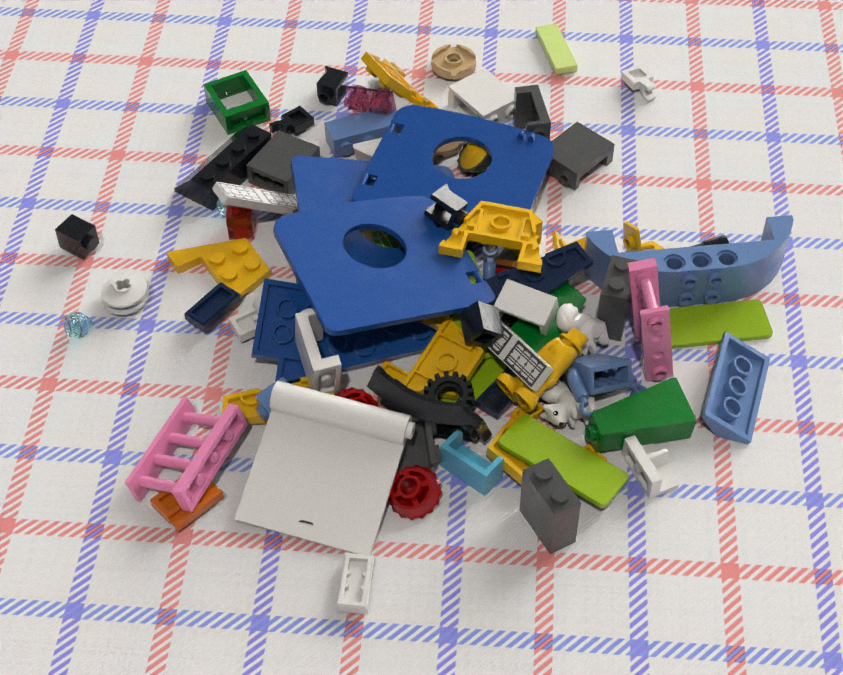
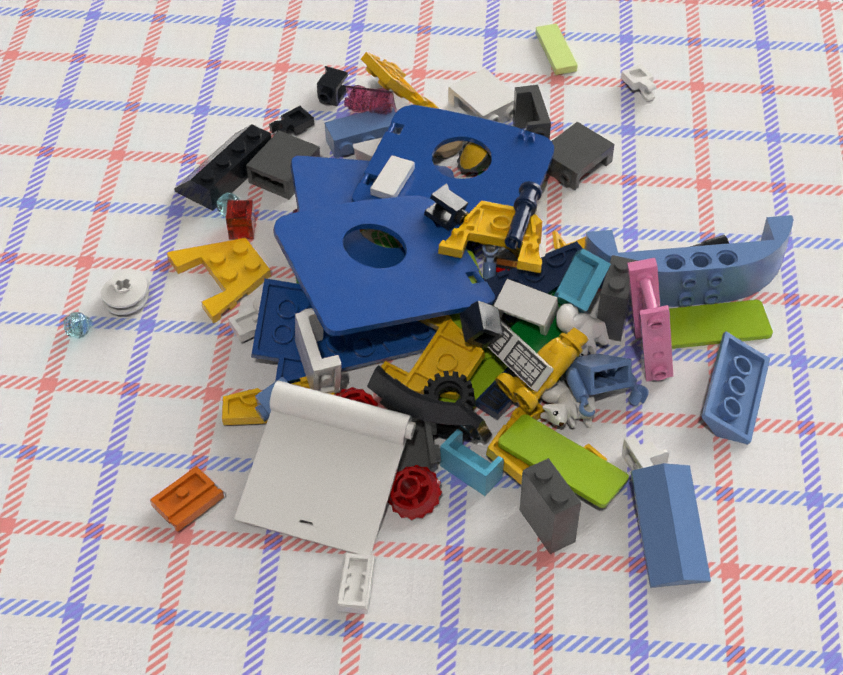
black brick [55,214,99,259] -> none
bright pink fence [125,397,248,512] -> none
dark blue tile [184,282,241,332] -> none
green window [203,70,271,135] -> none
white tile [212,182,298,215] -> none
tan plate [431,44,476,80] -> none
green slope [585,378,697,452] -> none
yellow bracket [623,221,664,252] -> none
none -> white tile [370,156,415,198]
none -> dark blue pin [505,181,542,249]
none -> medium azure panel [554,249,611,313]
none -> medium blue slope [631,463,711,588]

